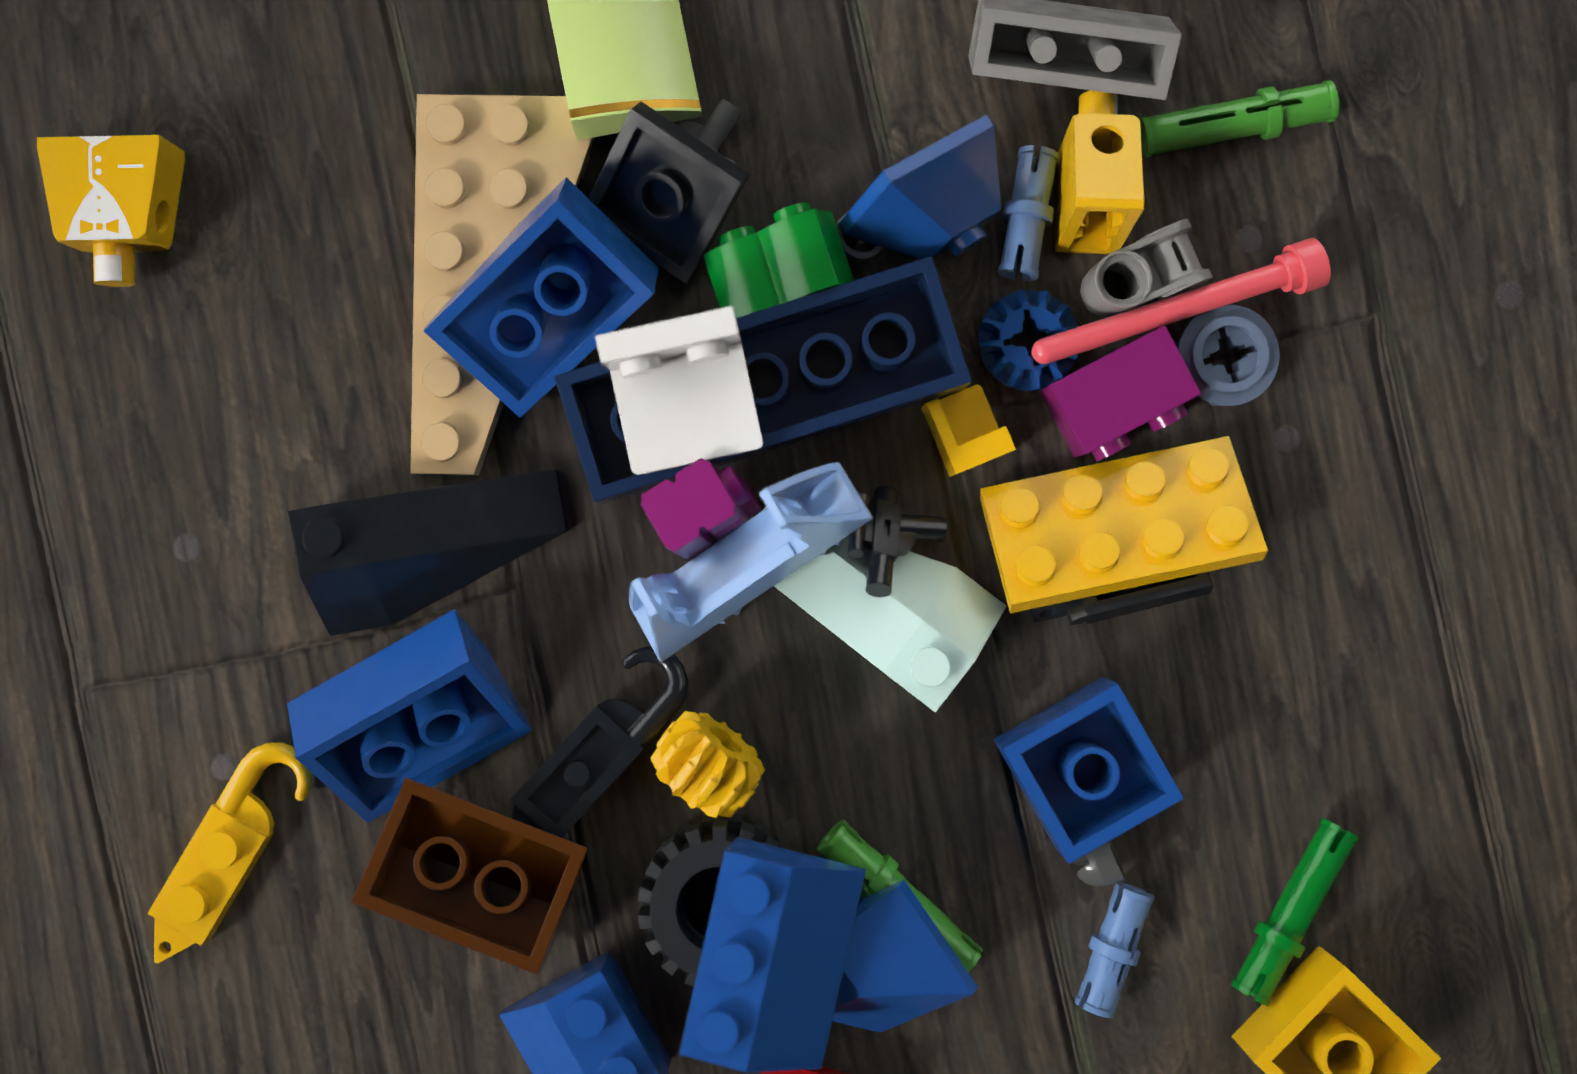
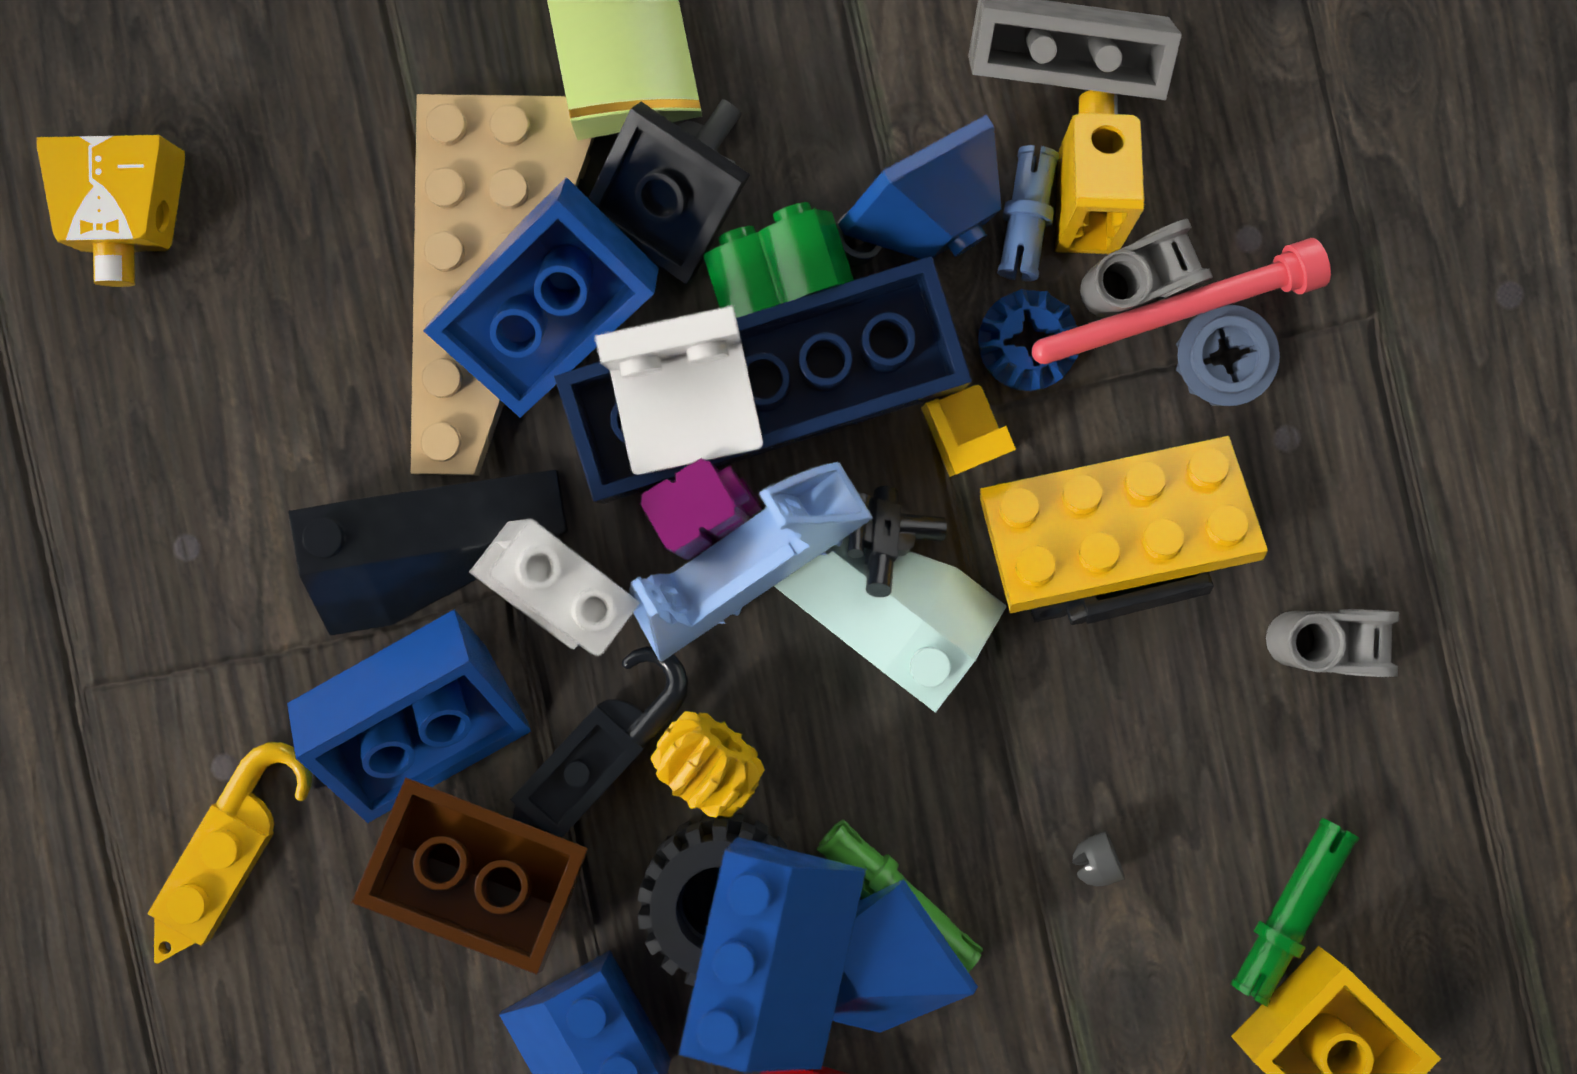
blue brick [993,677,1184,864] -> none
magenta brick [1040,325,1201,461] -> none
medium blue pin [1074,882,1155,1019] -> none
bright green pin [1139,80,1339,158] -> none
none -> white panel [469,519,640,655]
none -> light grey piece [1266,609,1399,677]

